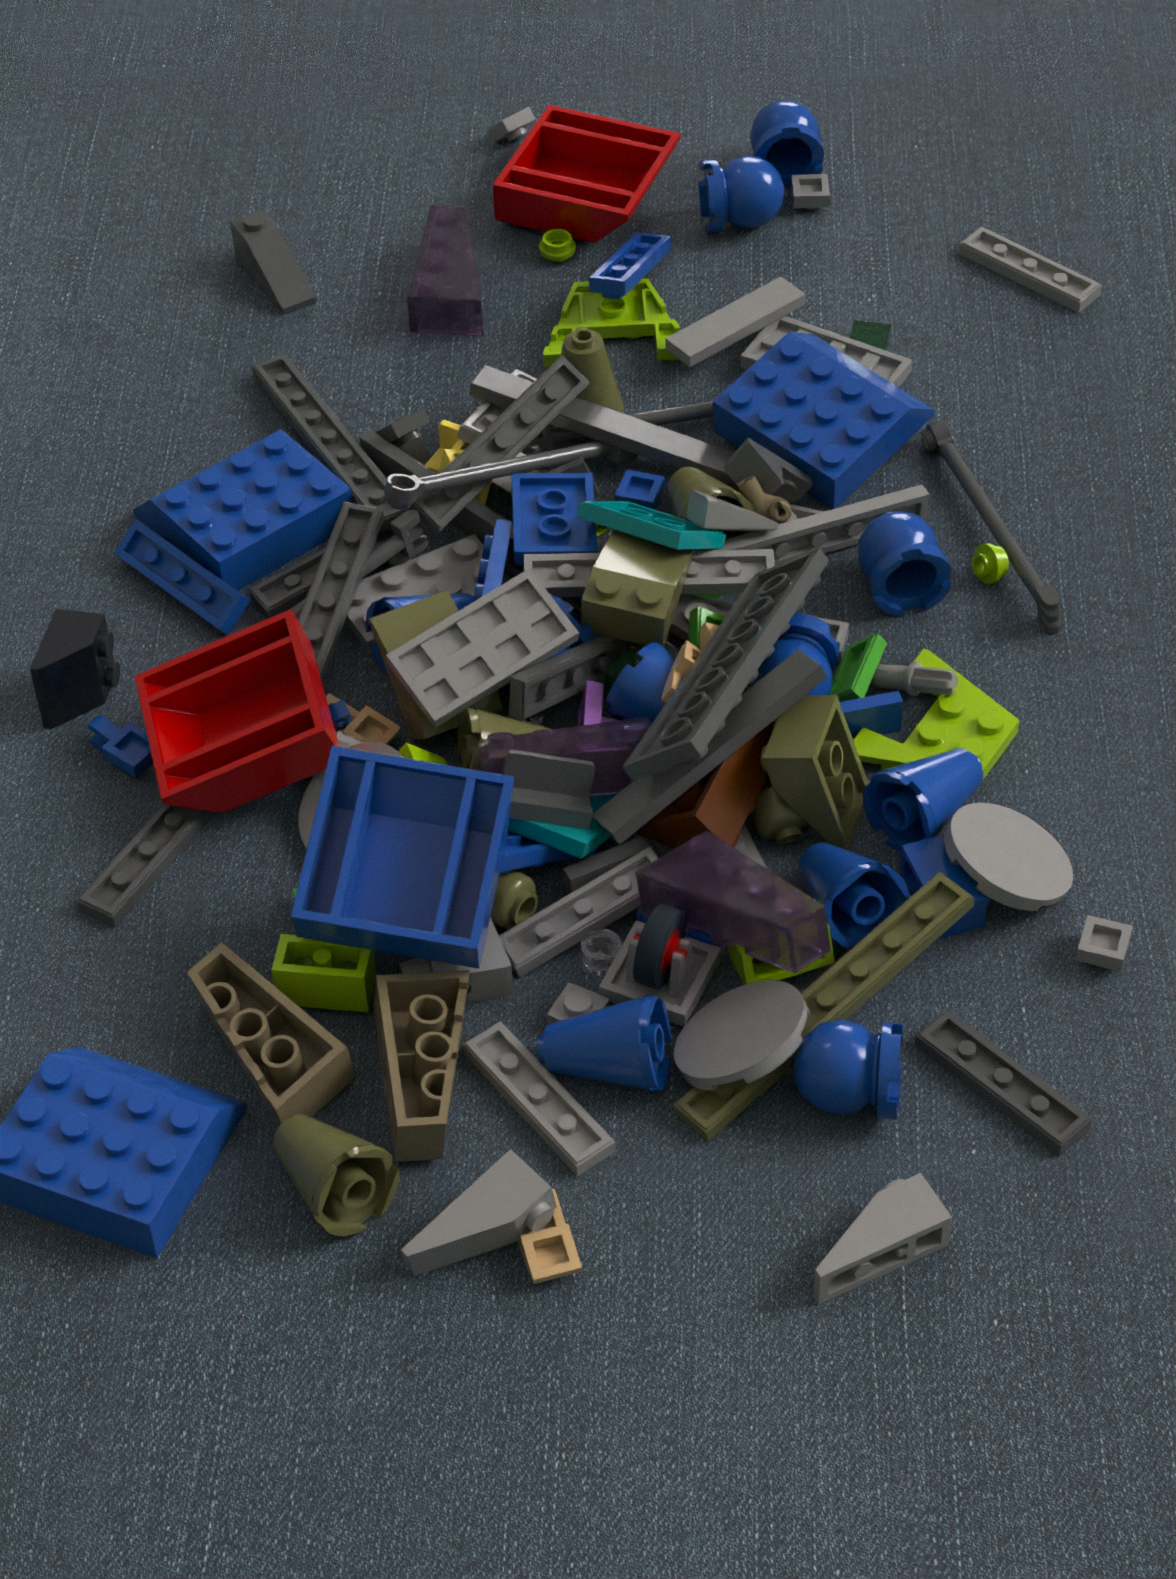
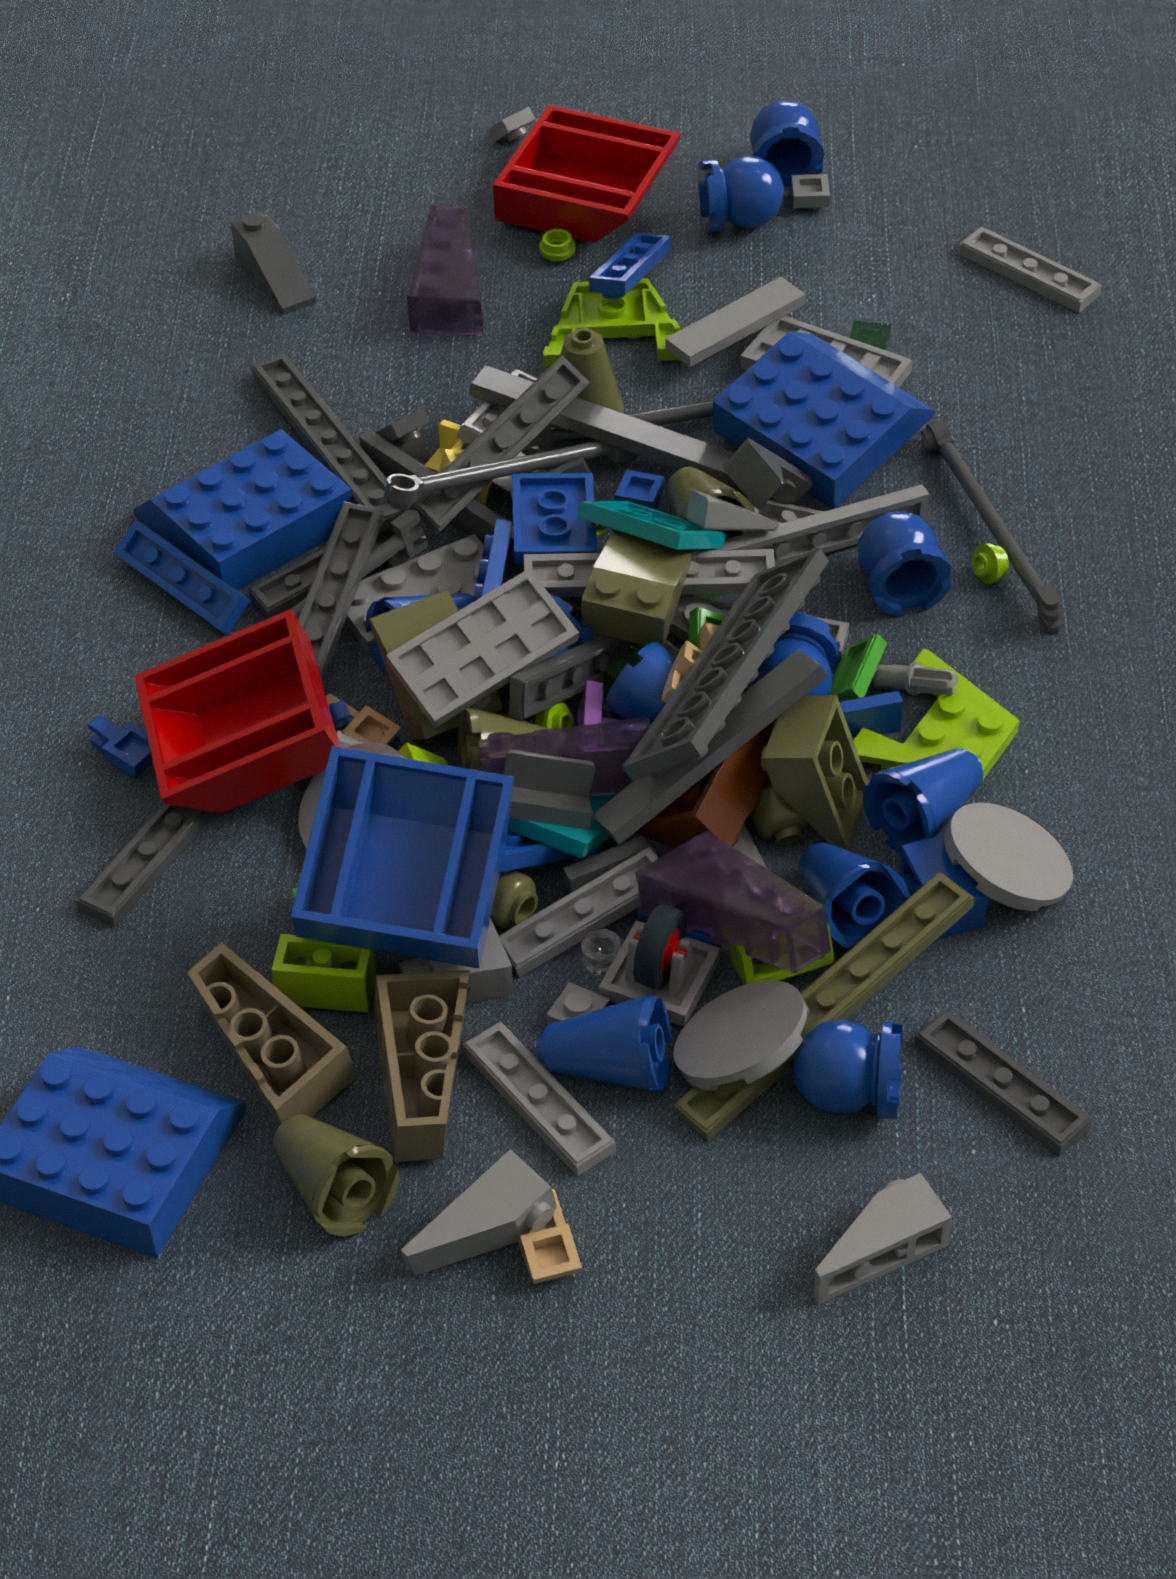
black slope [30,609,120,729] -> none
dark tan arm [737,475,792,524] -> none
light grey plate [1076,915,1133,972] -> none
none -> lime plate [536,702,574,735]

